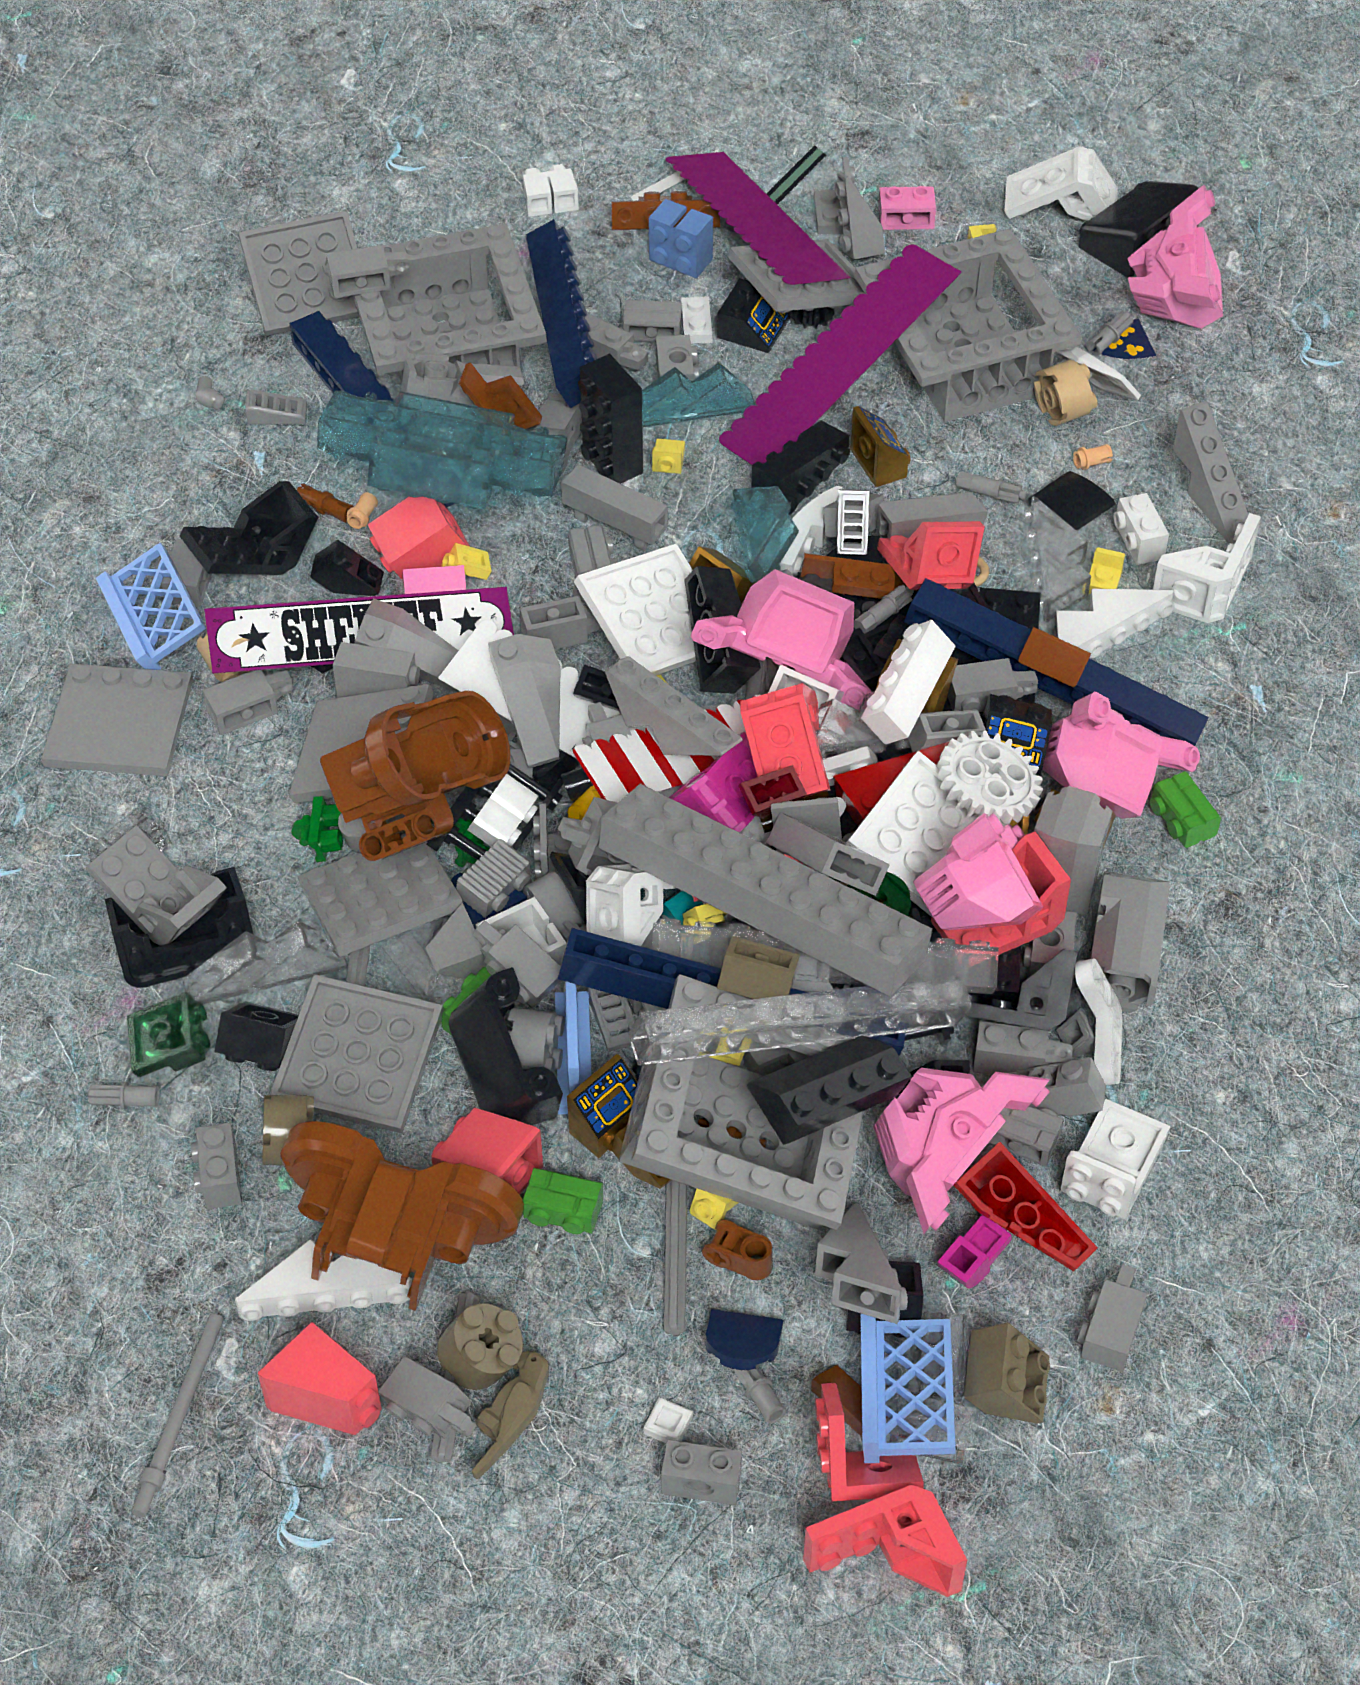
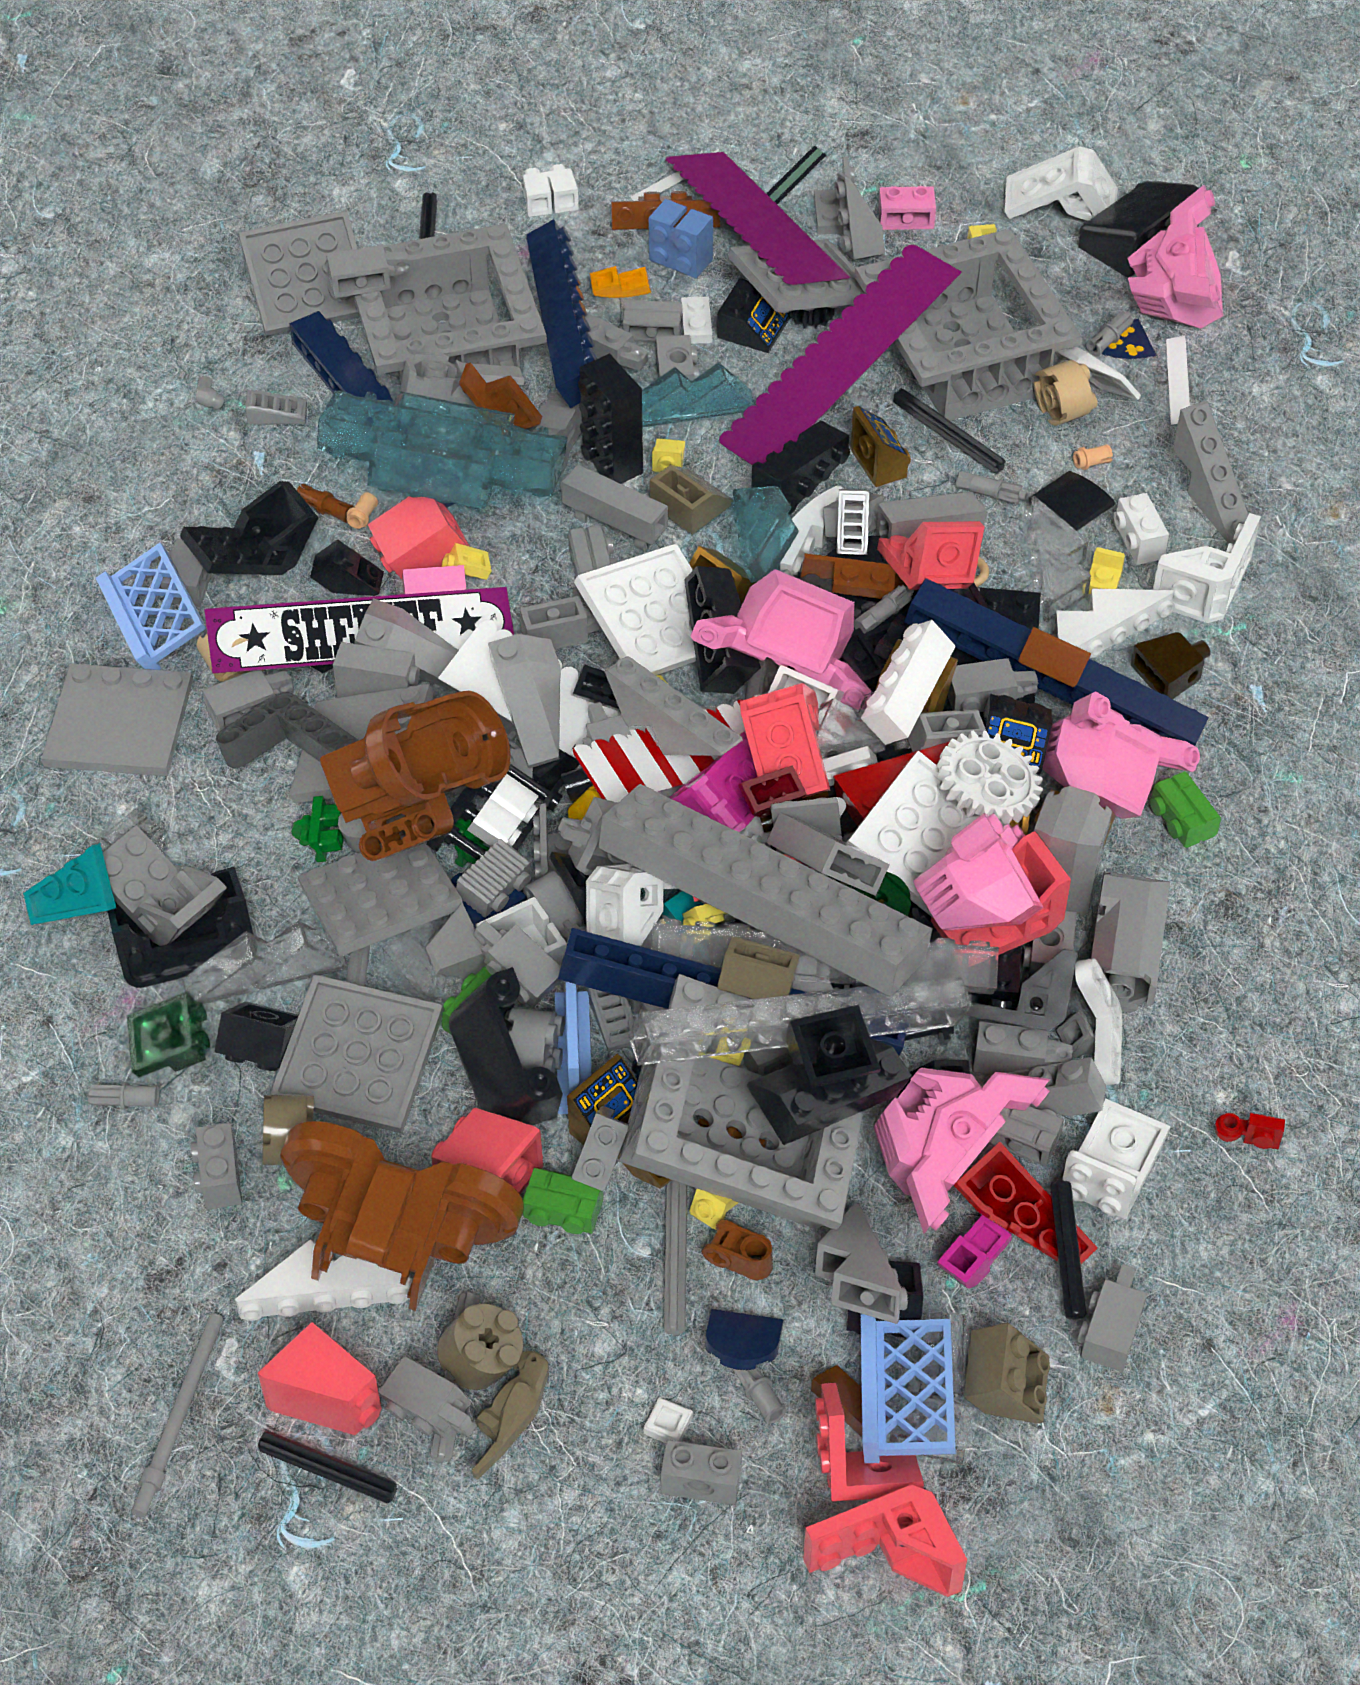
none -> teal wing [23,843,116,925]
none -> dark grey beam [216,692,358,768]
none -> black axle [258,1431,397,1503]
none -> black axle [419,192,437,239]
none -> light grey bracket [571,1106,629,1191]
none -> light orange slope [590,266,651,298]
none -> dark tan slope [650,465,734,535]
none -> black slope [785,1005,881,1089]
none -> black axle [893,389,1006,474]
none -> black axle [1050,1180,1087,1320]
none -> dark brown torso [1131,632,1211,699]
none -> white sticker [1166,335,1190,425]
none -> red plate [1214,1113,1285,1149]

